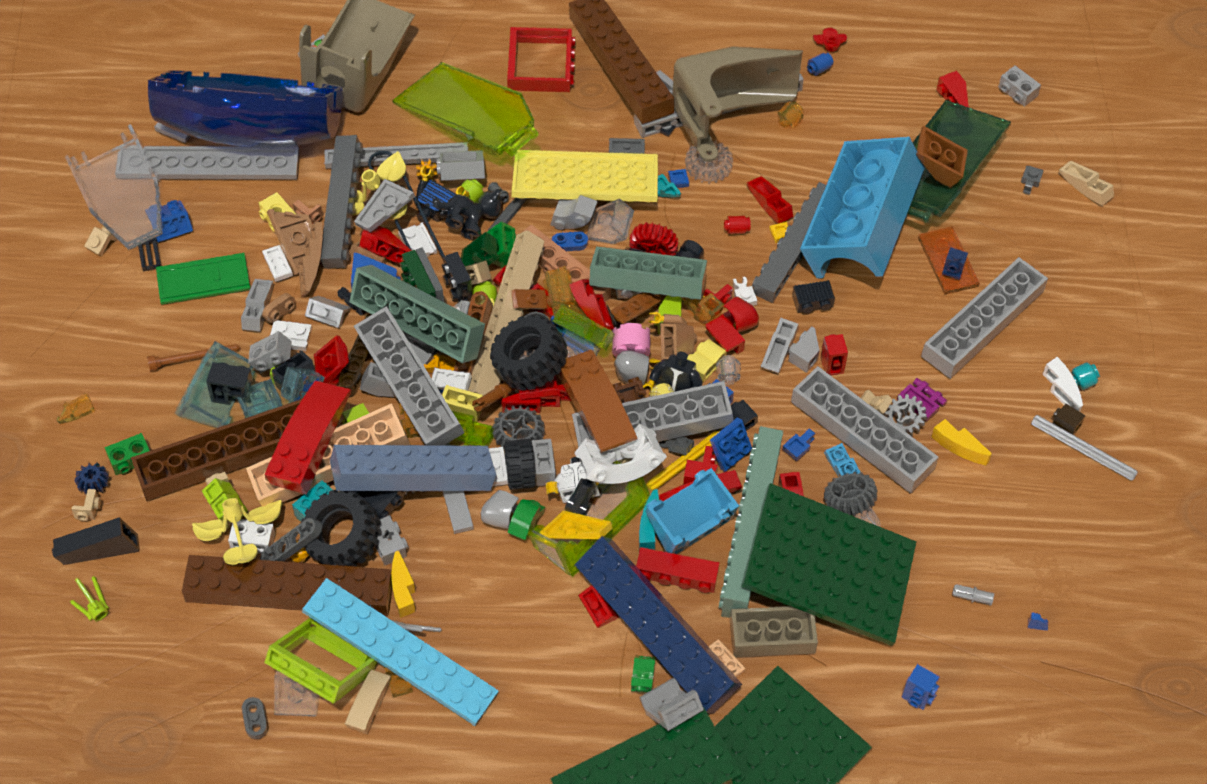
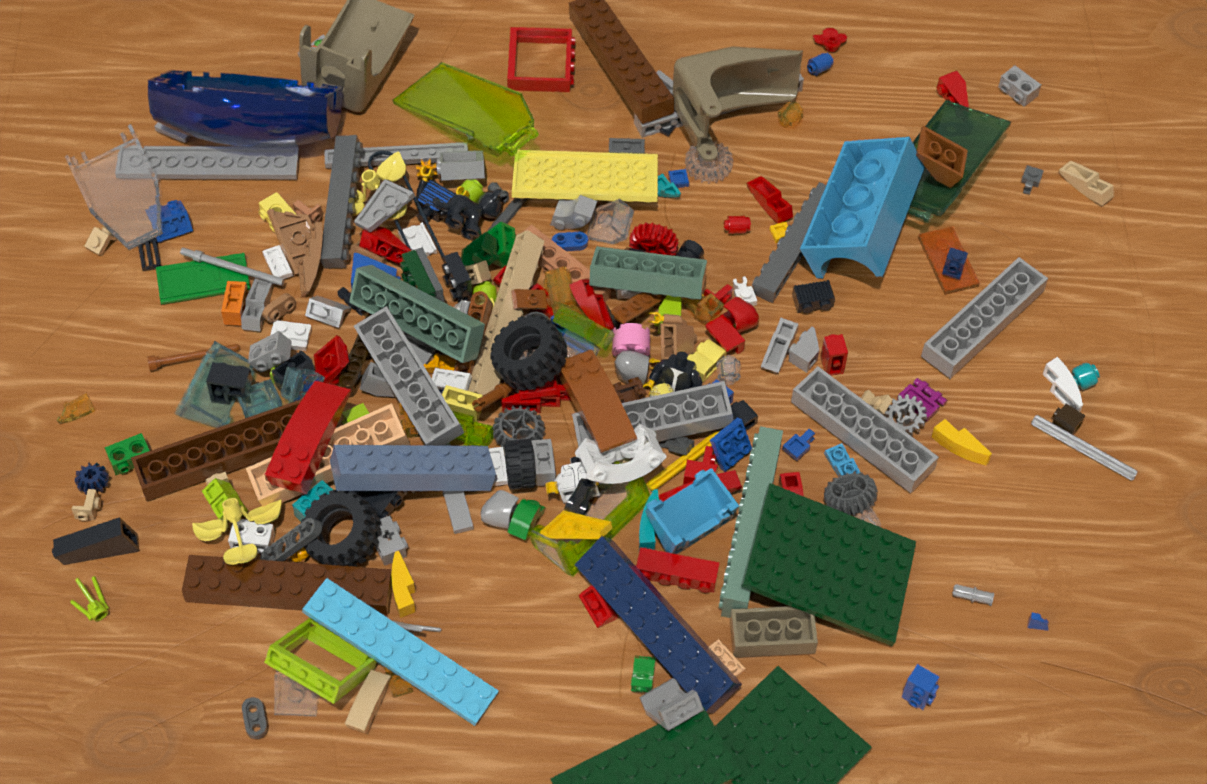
none -> light grey bar [180,247,285,286]
none -> orange brick [221,281,248,326]

